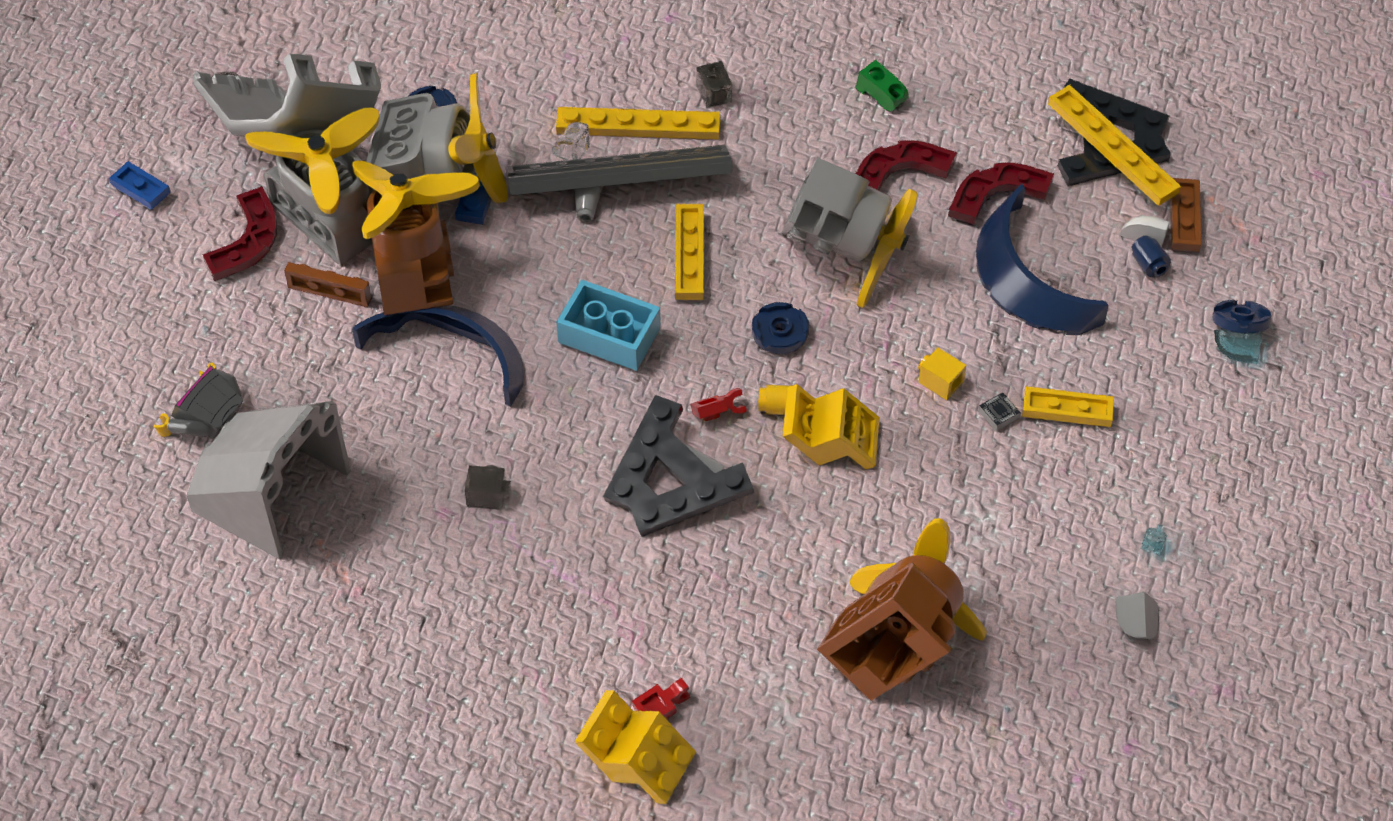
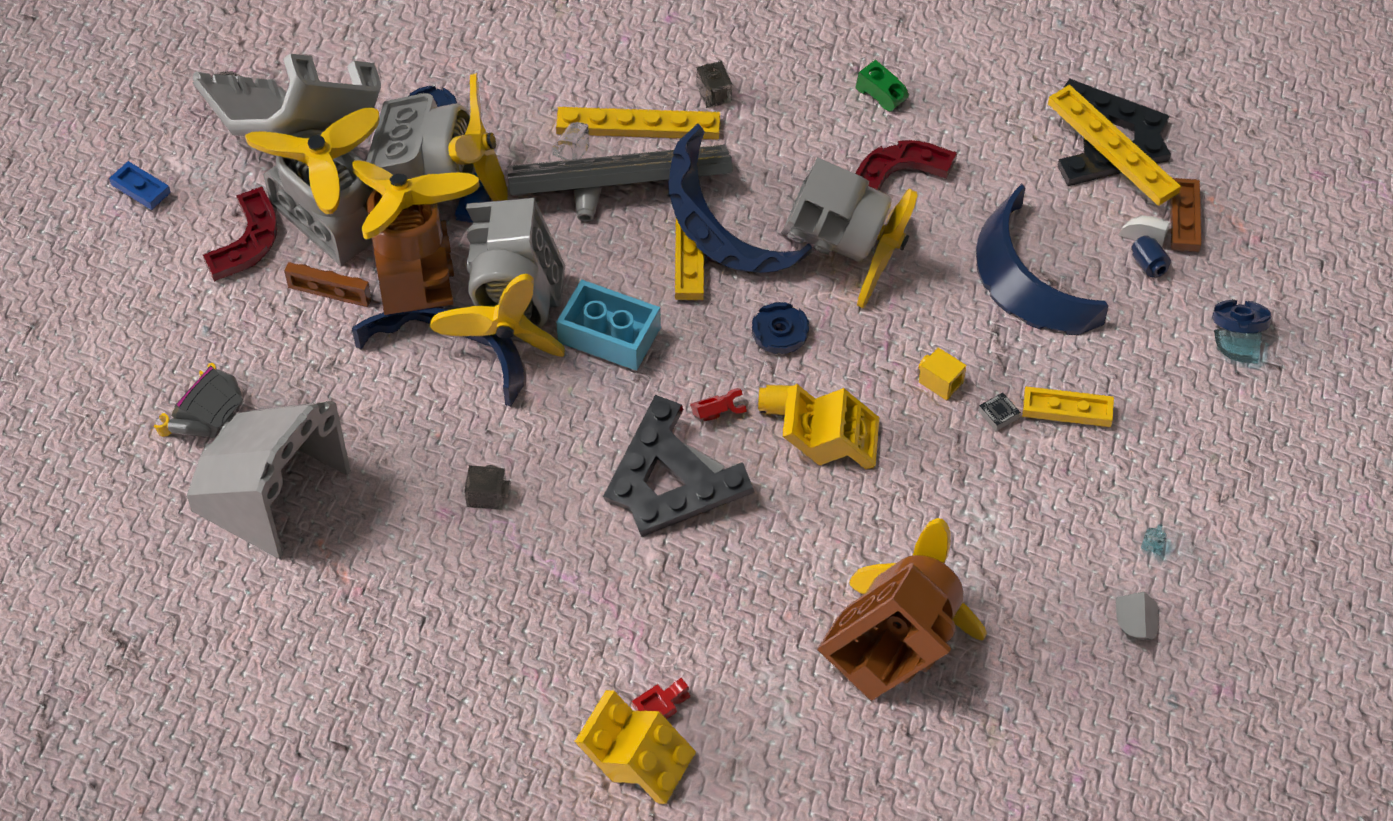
dark red plate [948,162,1054,224] -> none
none -> light grey brick [430,198,565,357]
none -> dark blue windscreen [669,124,814,273]

